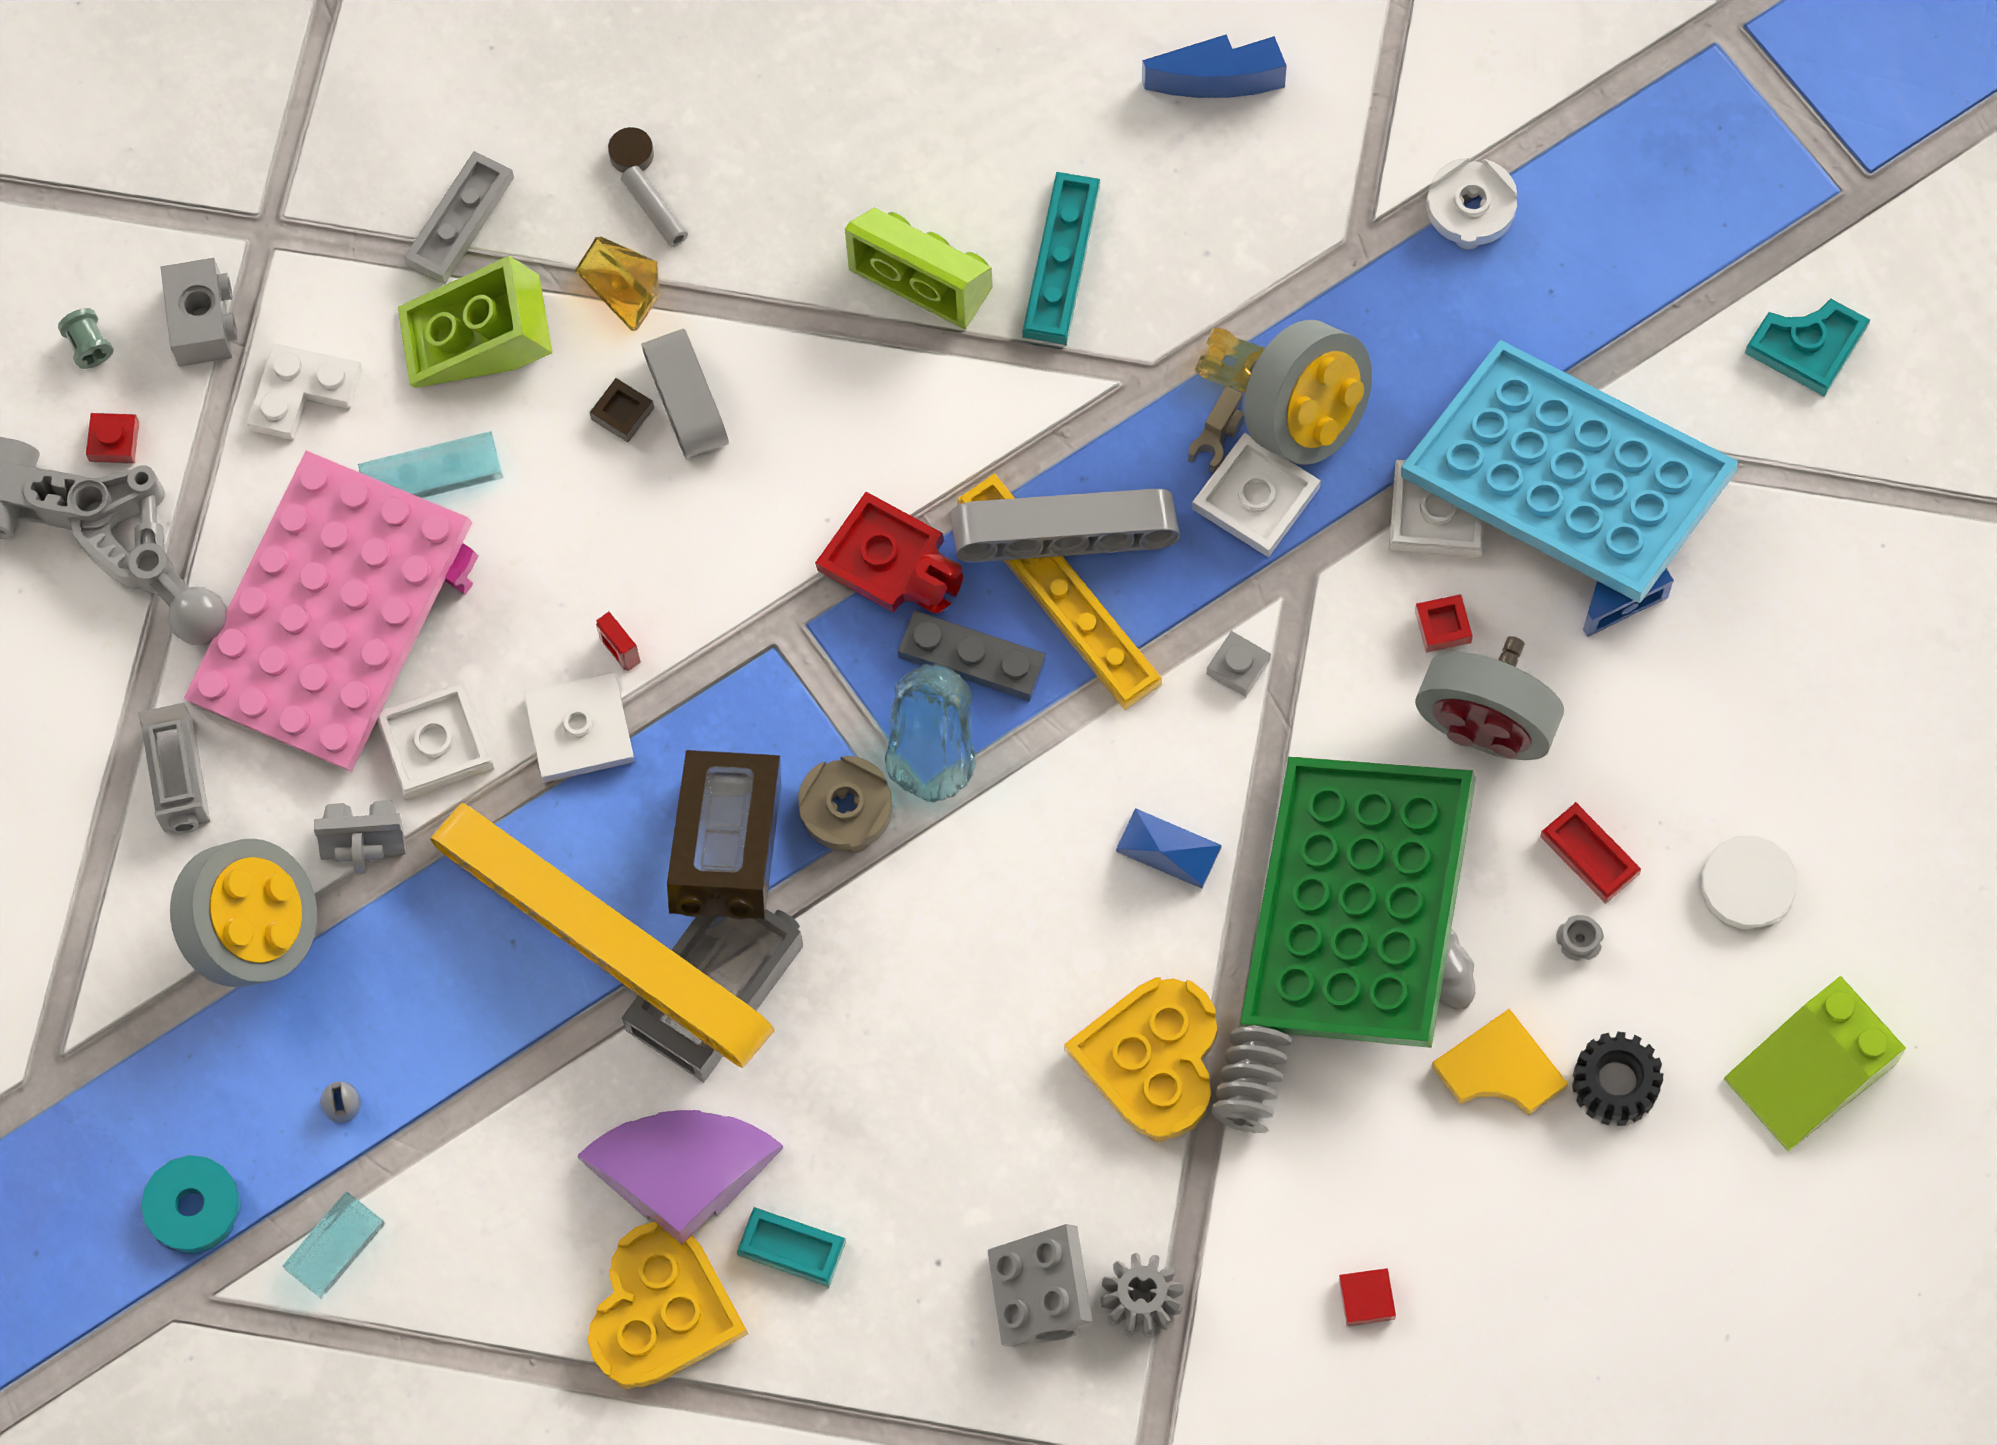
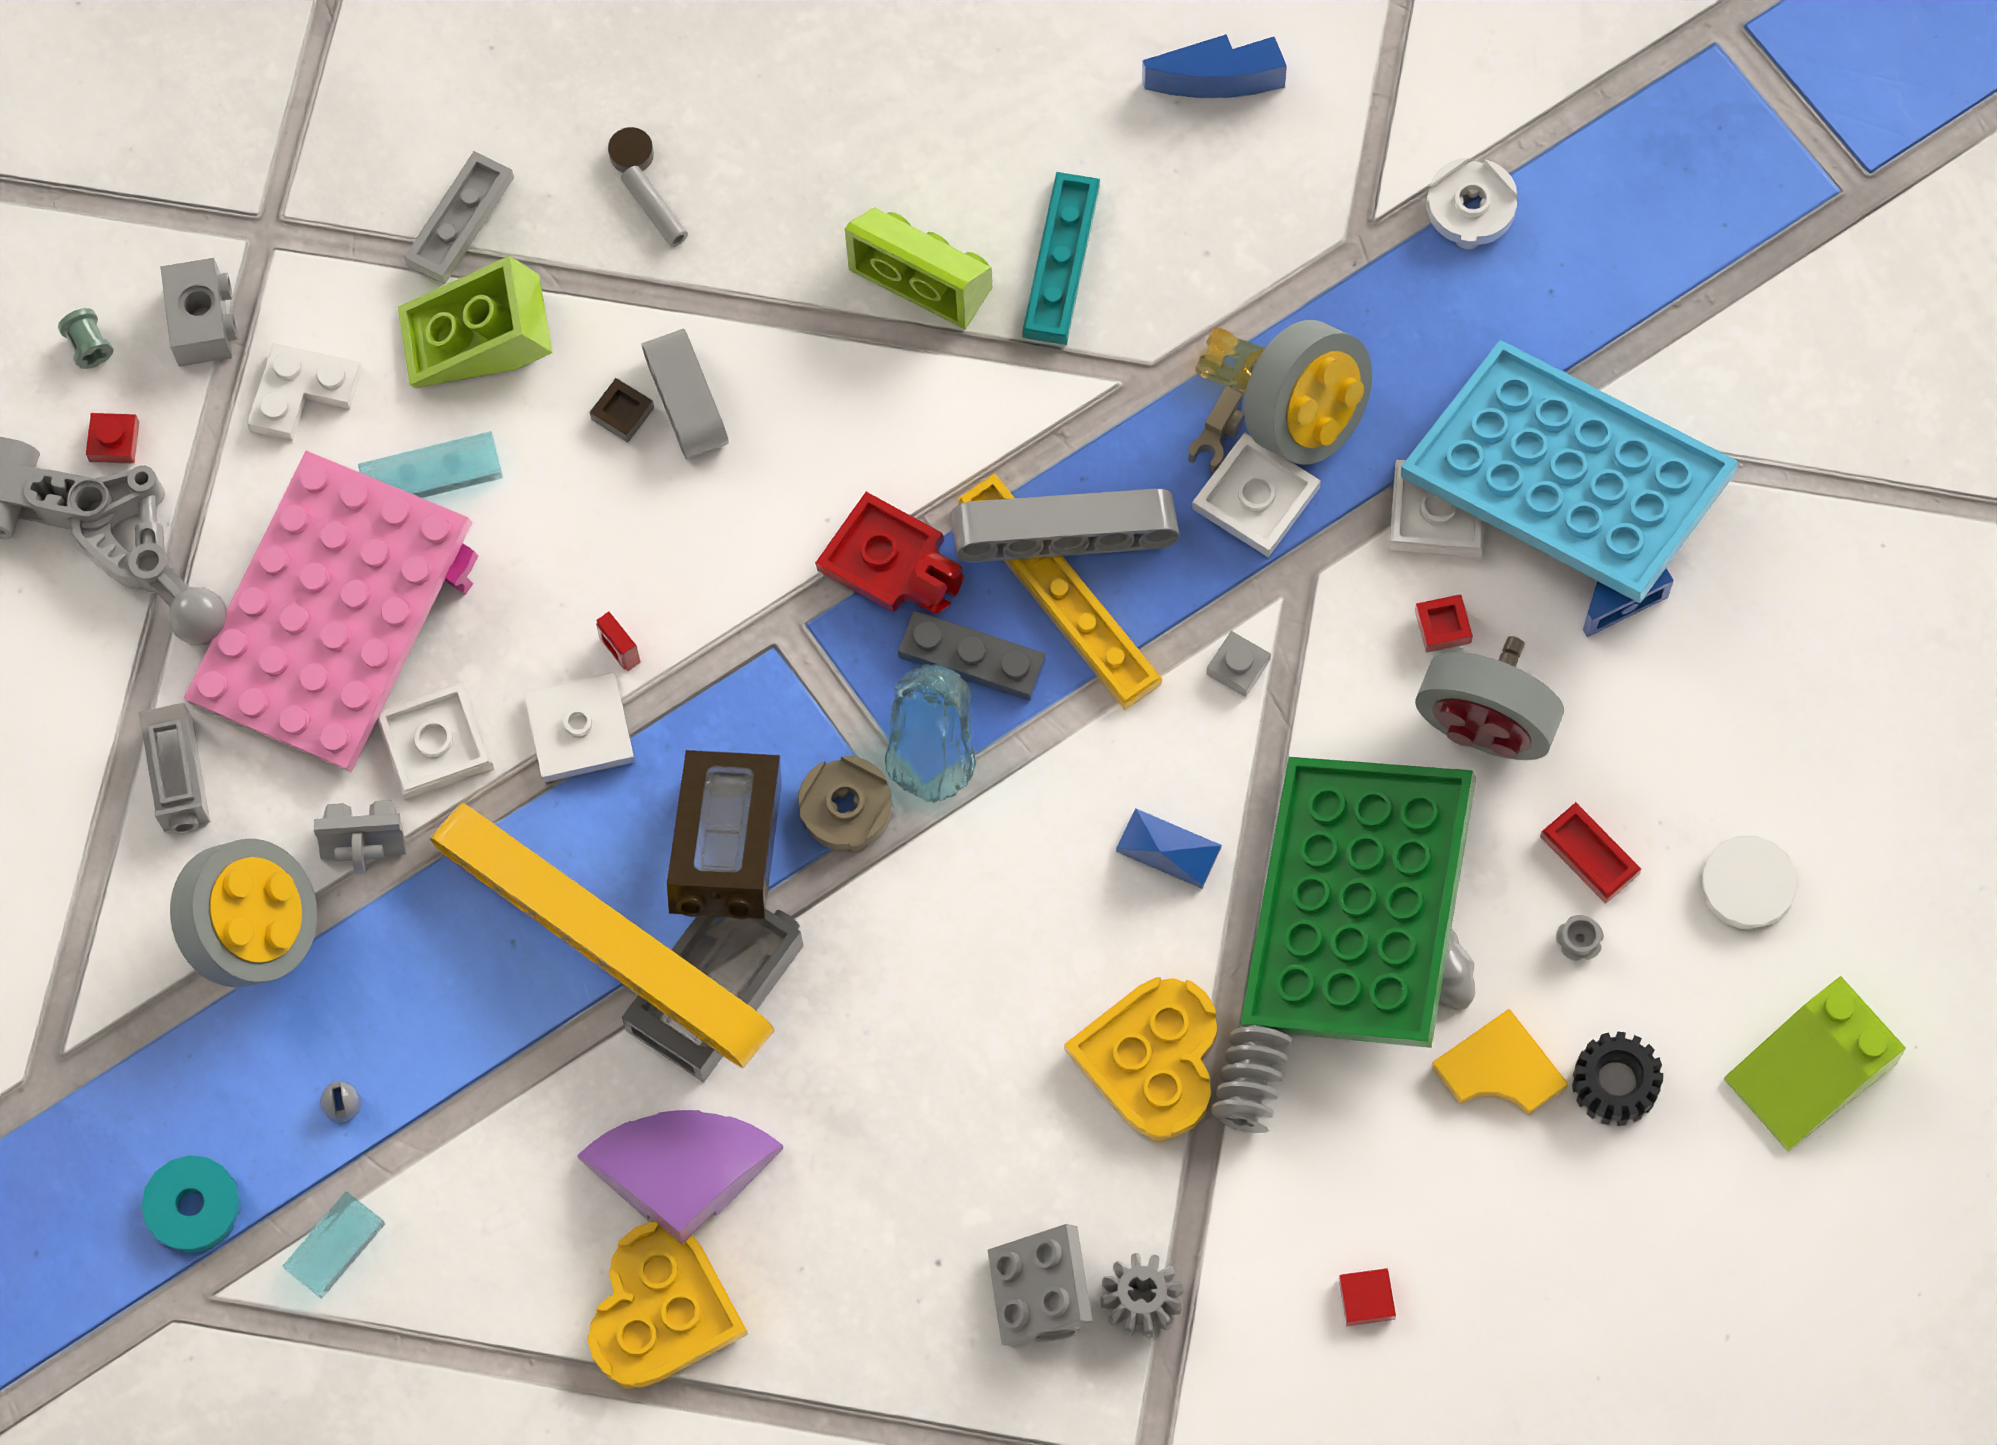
clear yellow slope [575,236,659,331] -> none
teal tile [737,1207,846,1287] -> none
teal tile [1745,298,1871,397] -> none

